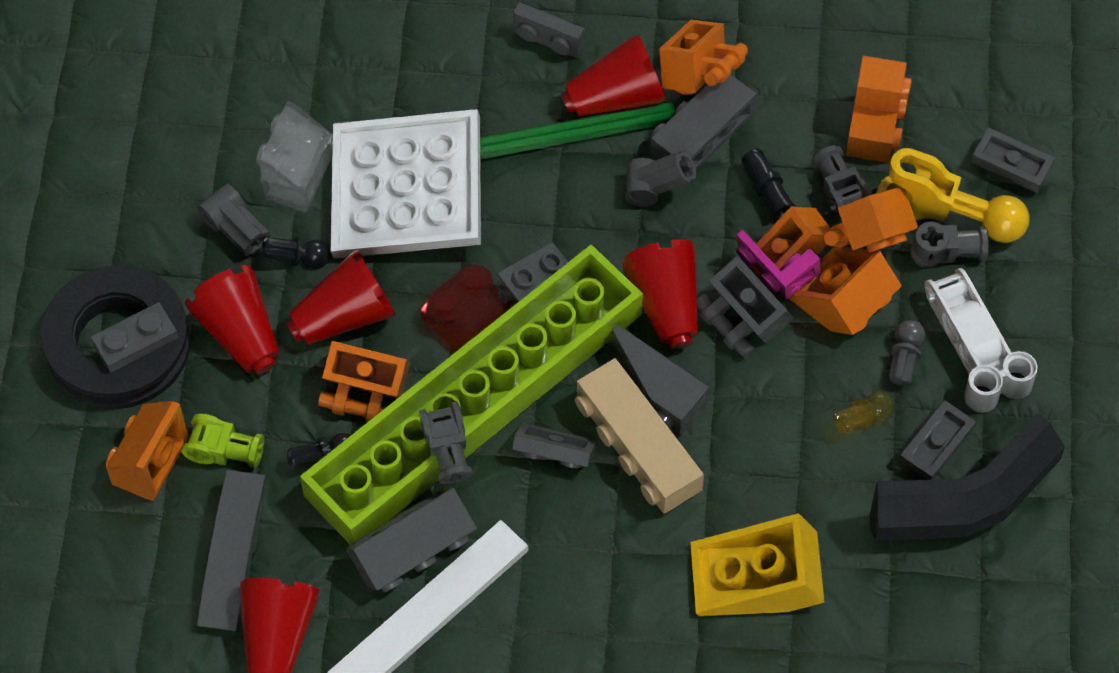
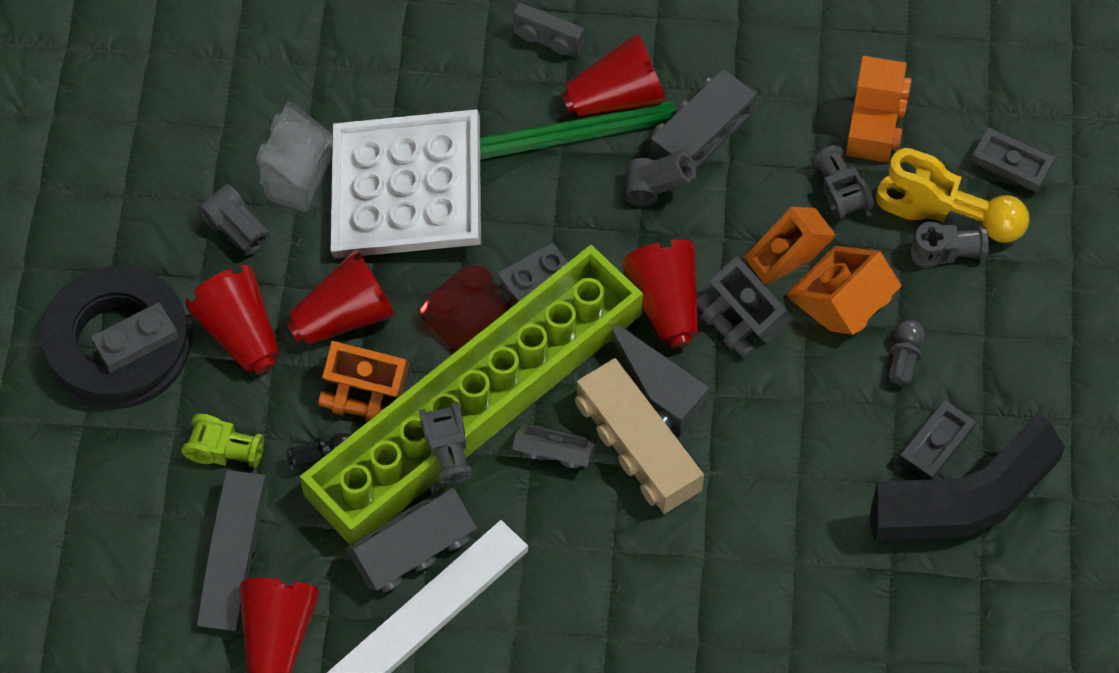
orange slope [106,401,189,502] -> none
black axle [262,237,331,269] -> none
orange brick [659,19,748,95] -> none
yellow slope [690,513,825,616] -> none
dark pink bracket [736,230,821,300] -> none
black pin [741,148,796,220] -> none
orange brick [824,187,918,253] -> none
clear yellow axle [833,391,894,433] -> none
white piece [924,268,1038,413] -> none

